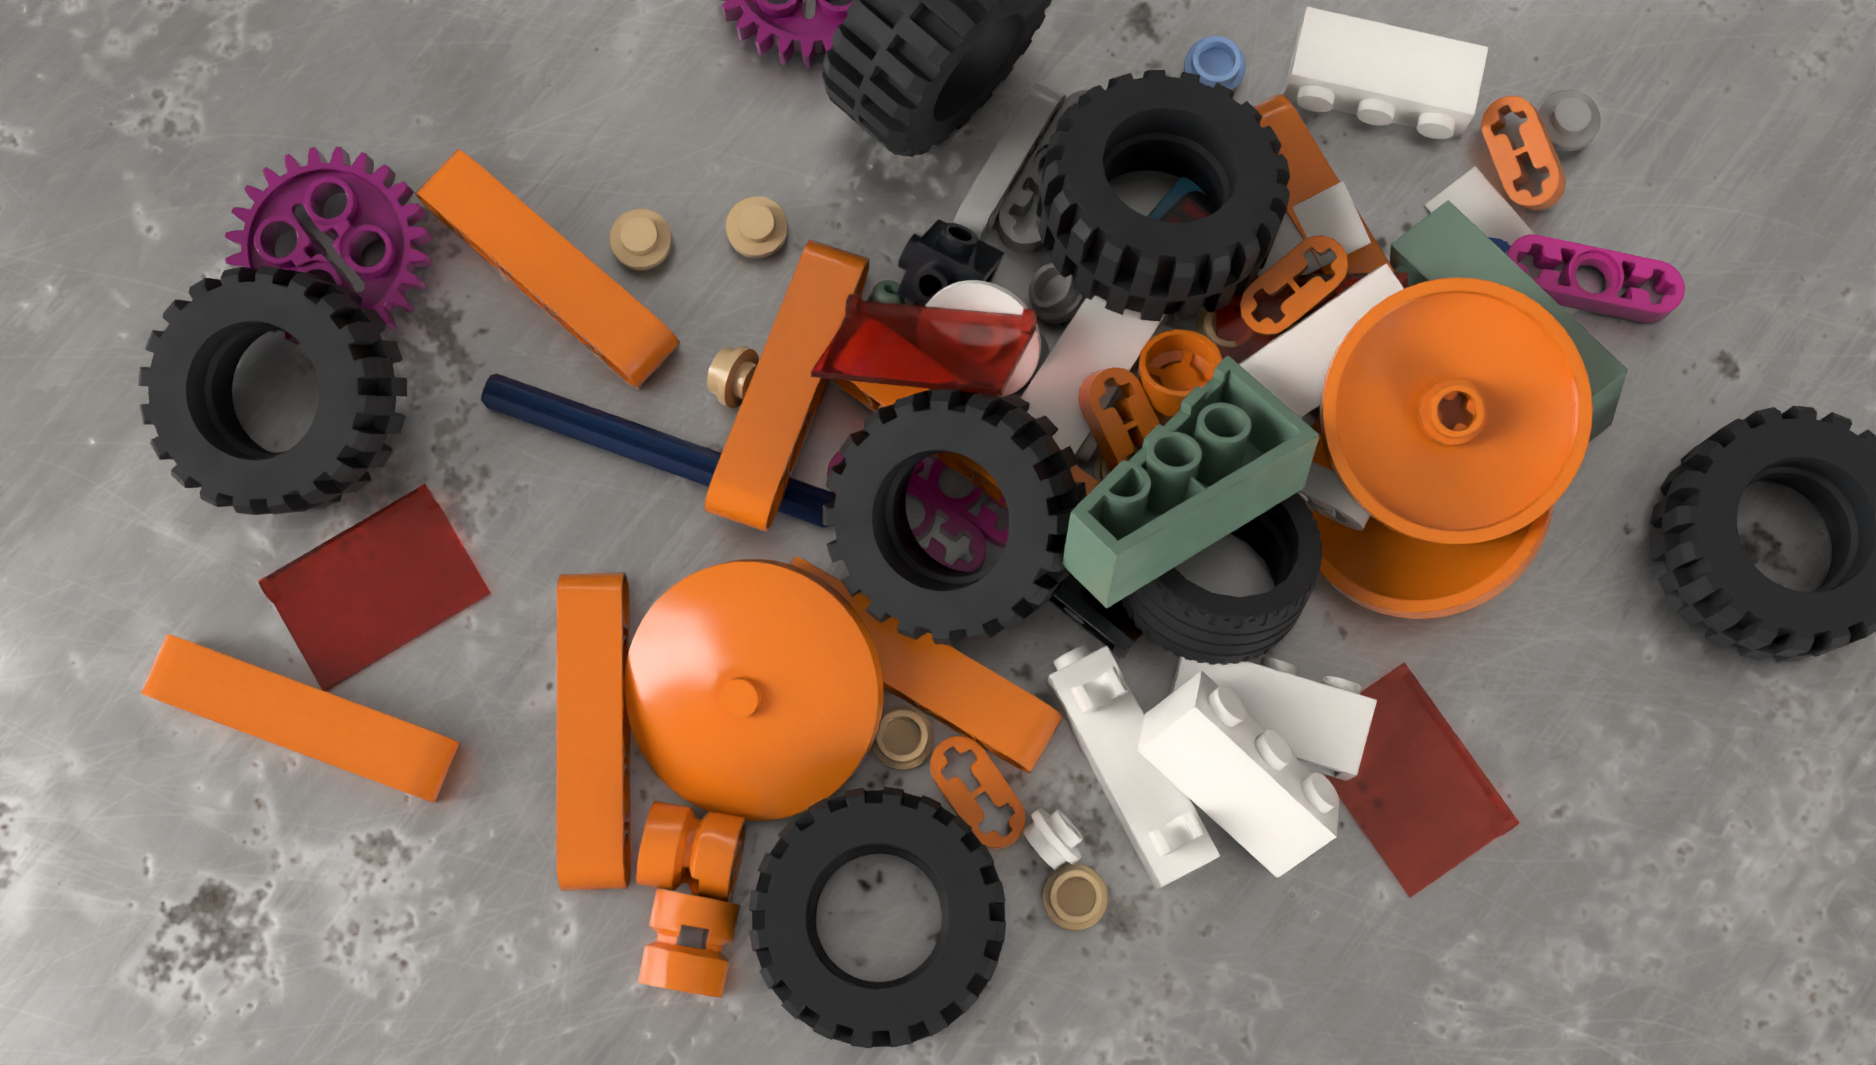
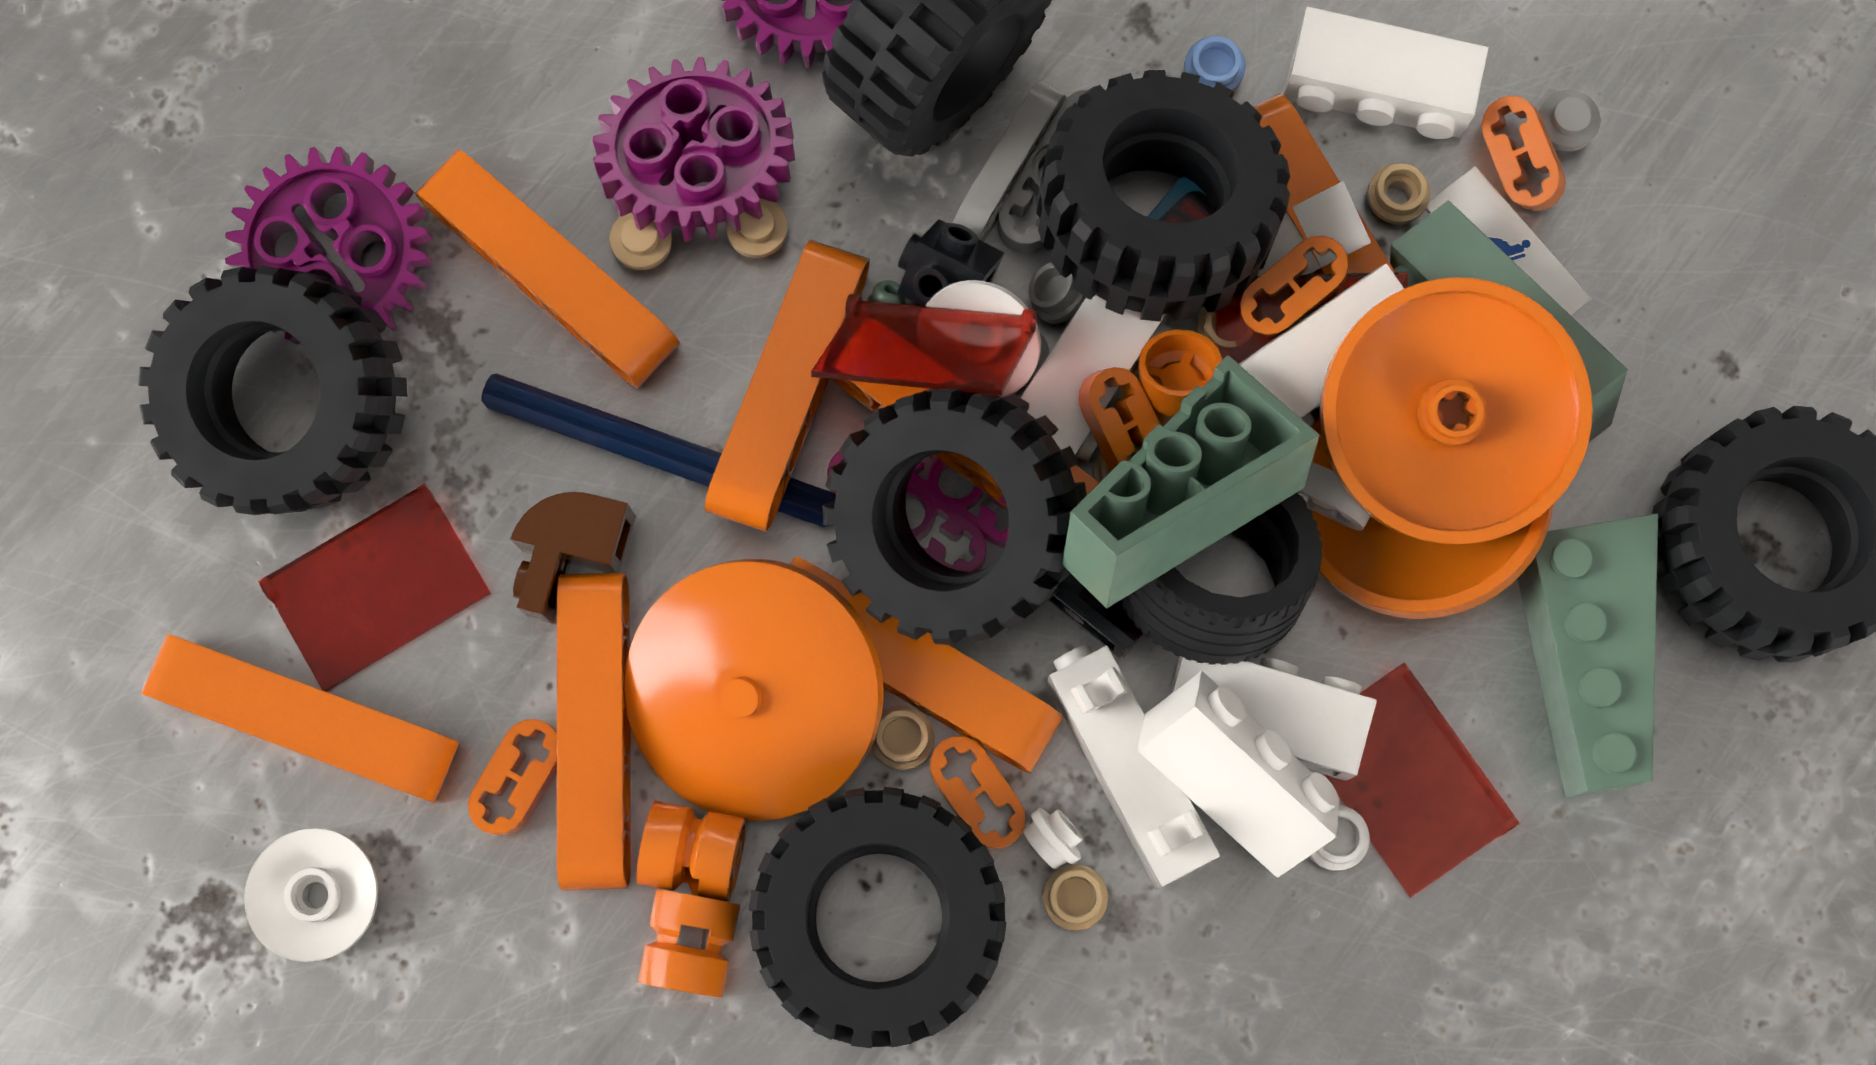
tan plate [707,346,759,408] -> none
dark pink beam [1505,234,1685,323] -> none
none -> white dish [244,828,378,962]
none -> orange beam [468,719,557,836]
none -> reddish brown brick [510,492,636,624]
none -> magenta gear [592,57,795,242]
none -> white plate [1309,805,1370,871]
none -> tan plate [1367,163,1430,225]
none -> sand green wedge [1518,513,1658,798]

